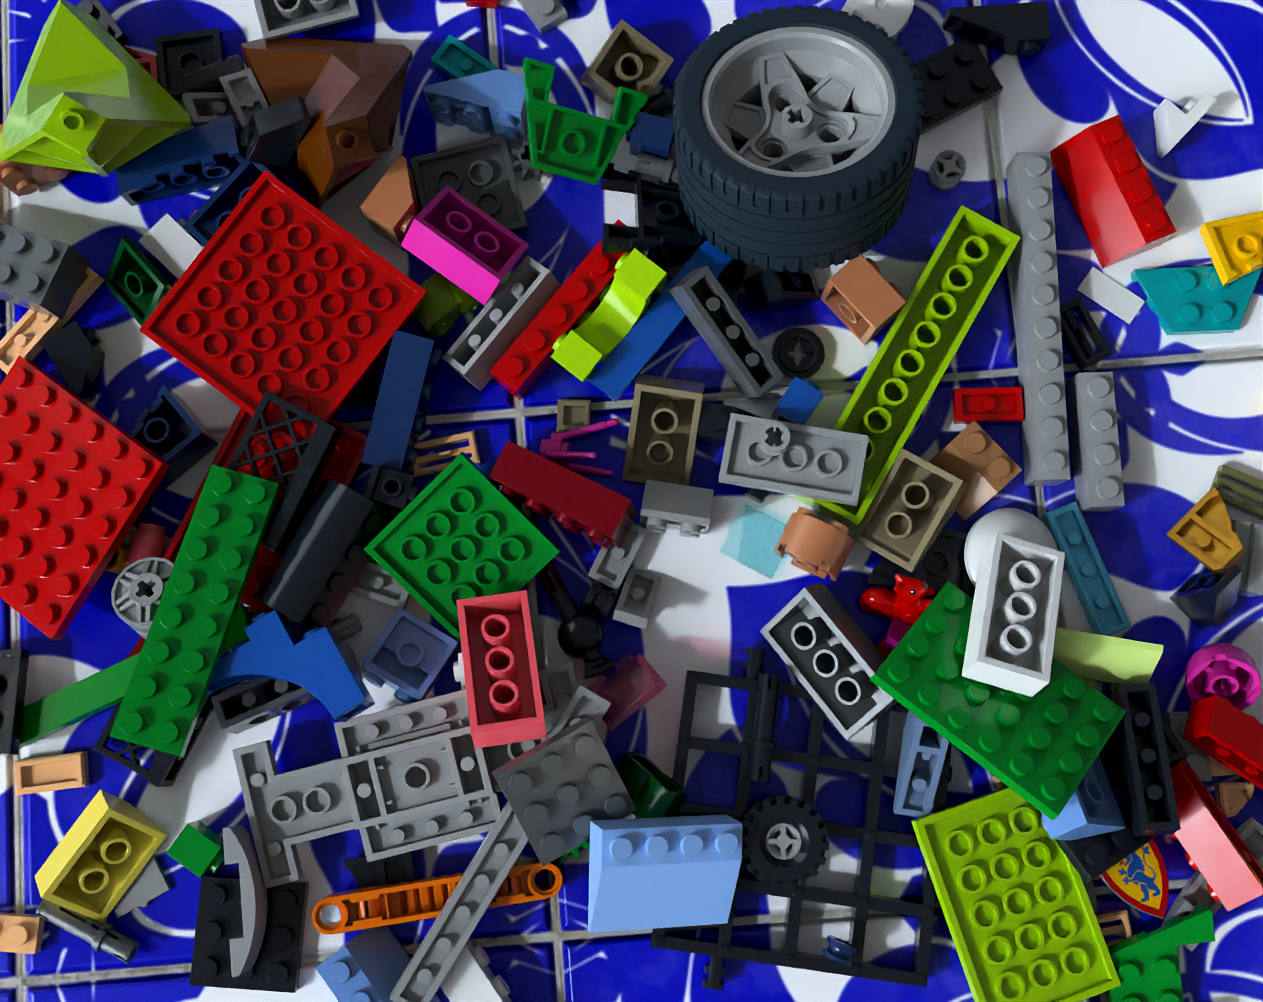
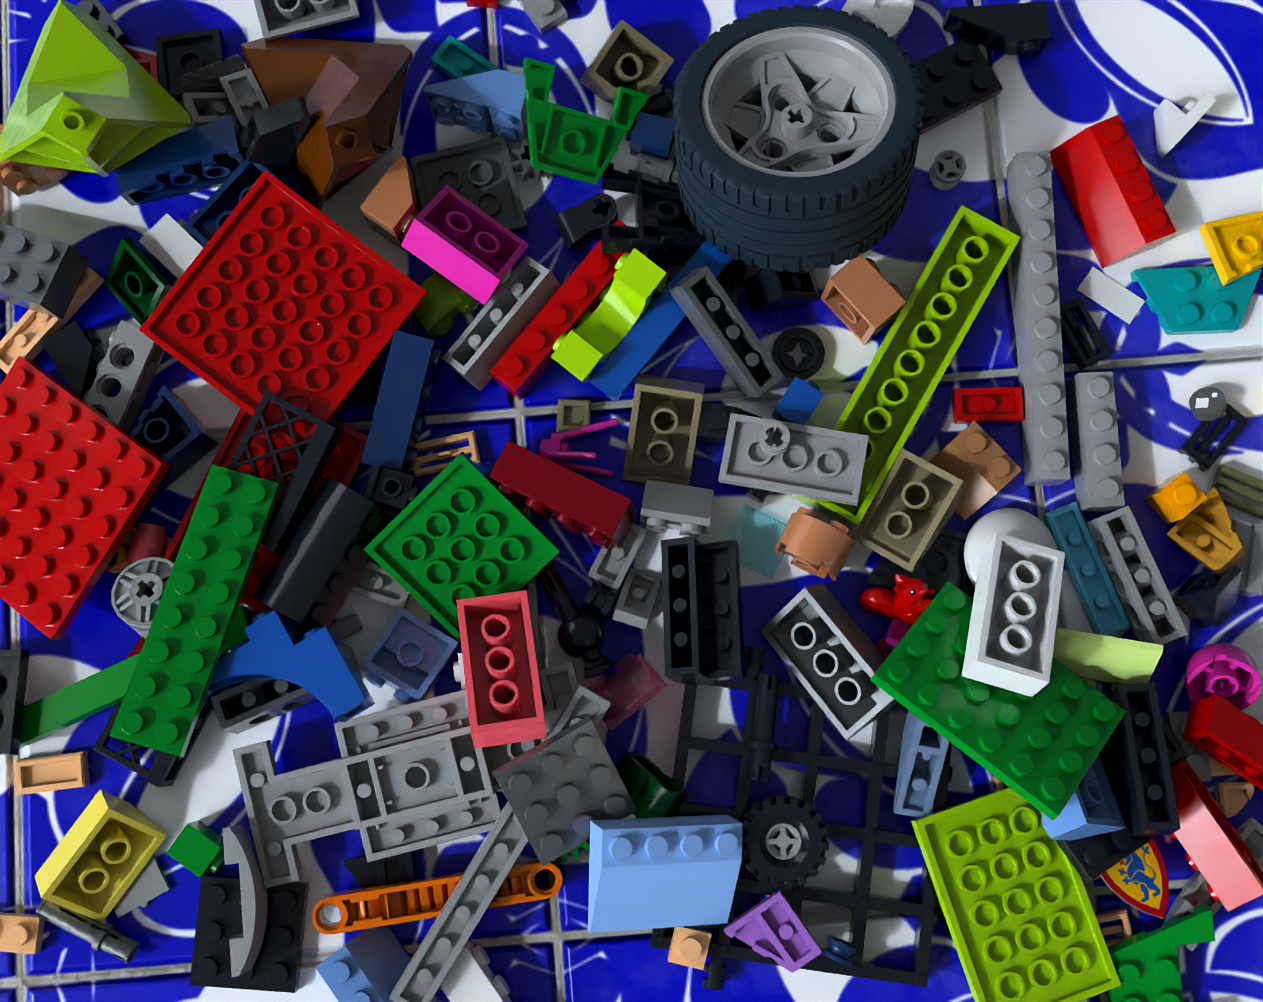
none -> light grey brick [83,320,165,435]
none -> black piece [554,193,618,250]
none -> black brick [661,536,745,685]
none -> light nougat plate [667,926,712,970]
none -> medium lavender wing [723,889,822,973]
none -> light grey brick [1086,505,1188,645]
none -> light orange brick [1144,471,1208,524]
none -> black tile [1177,402,1249,472]
none -> dark grey tile [1189,387,1227,421]

